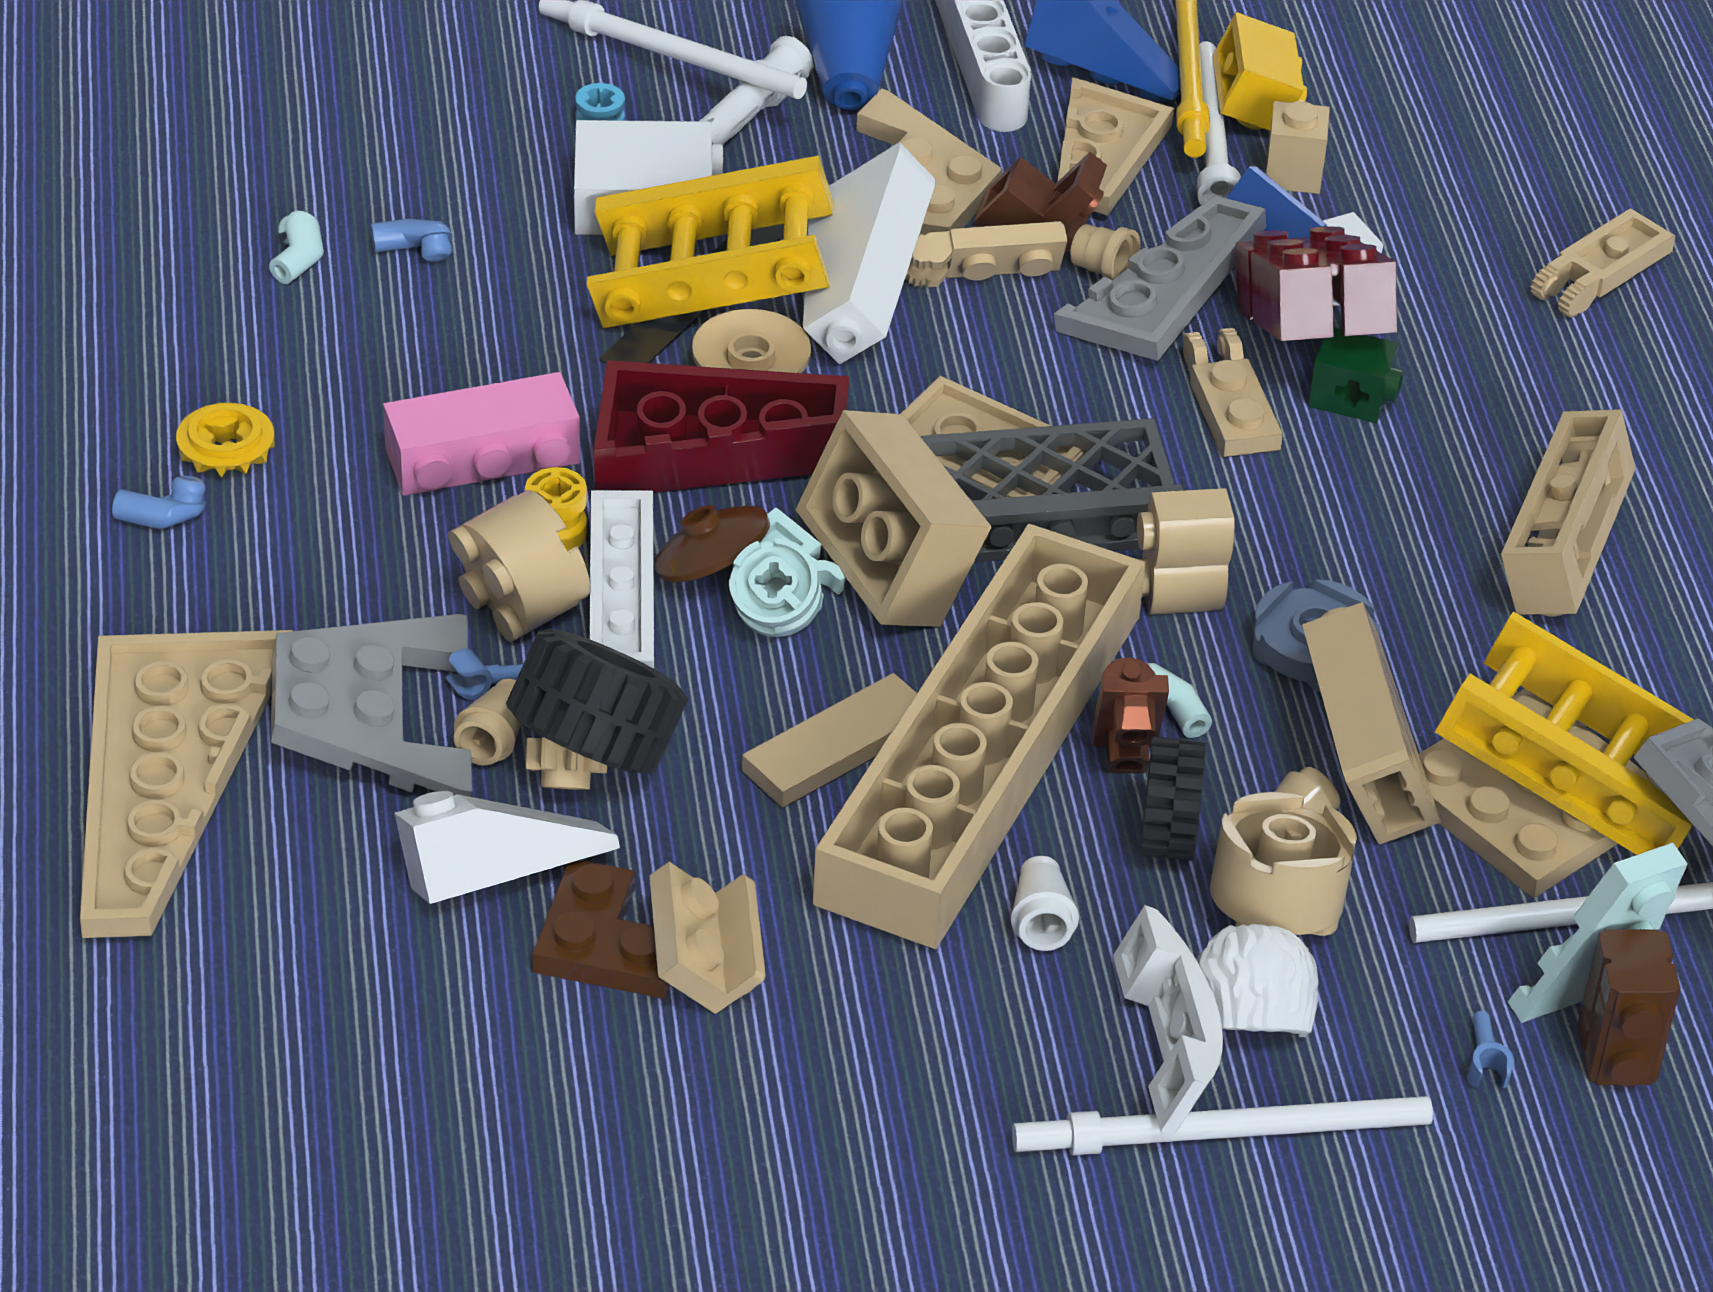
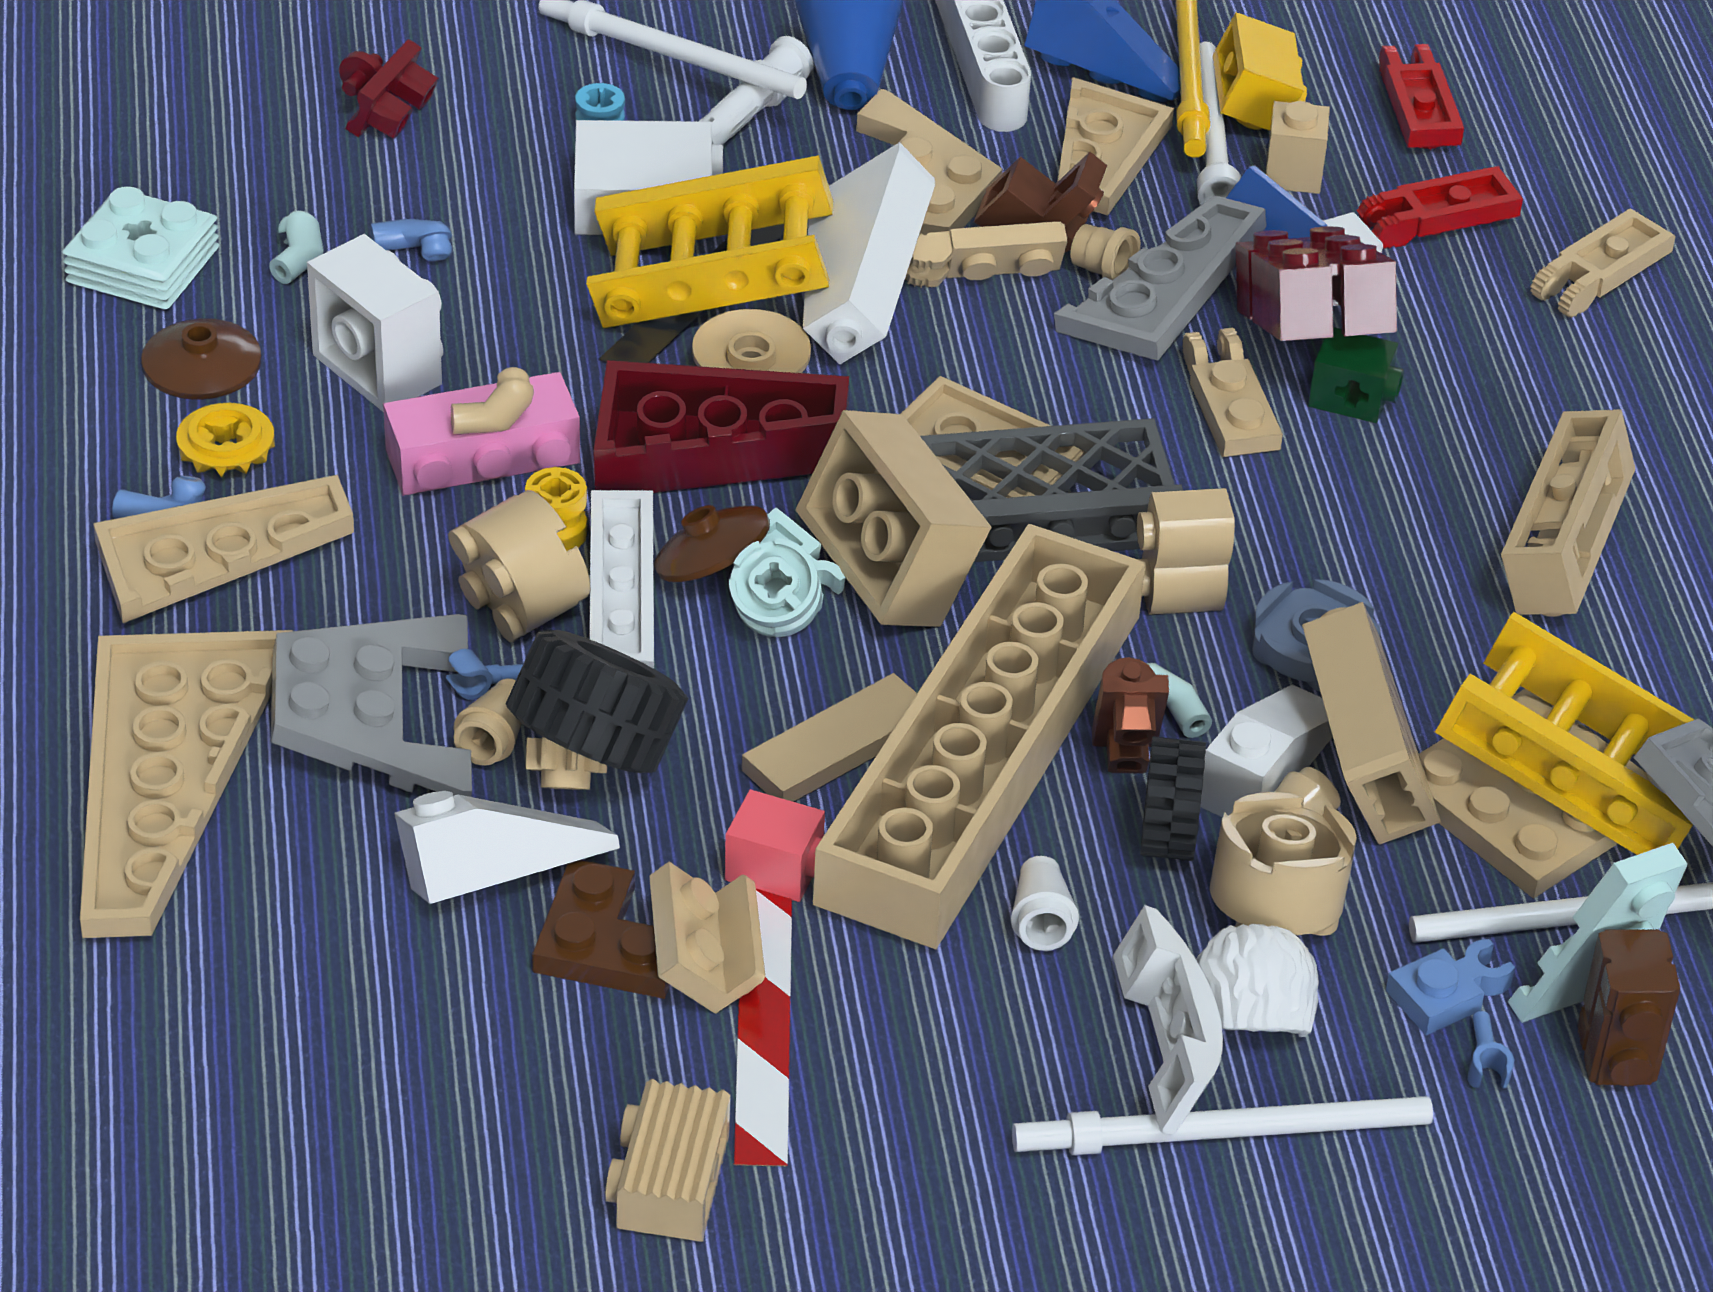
none -> light aqua brick [62,187,219,310]
none -> tan wing [93,475,354,623]
none -> reddish brown dish [141,318,261,400]
none -> white brick [307,234,443,412]
none -> dark red hips [339,39,439,140]
none -> tan arm [451,367,534,434]
none -> tan brick [605,1079,730,1242]
none -> coral brick [725,789,825,902]
none -> sticker [734,889,792,1166]
none -> white slope [1201,685,1333,817]
none -> red hinge [1356,166,1523,249]
none -> red hinge [1379,44,1464,149]
none -> medium blue plate [1386,939,1515,1036]

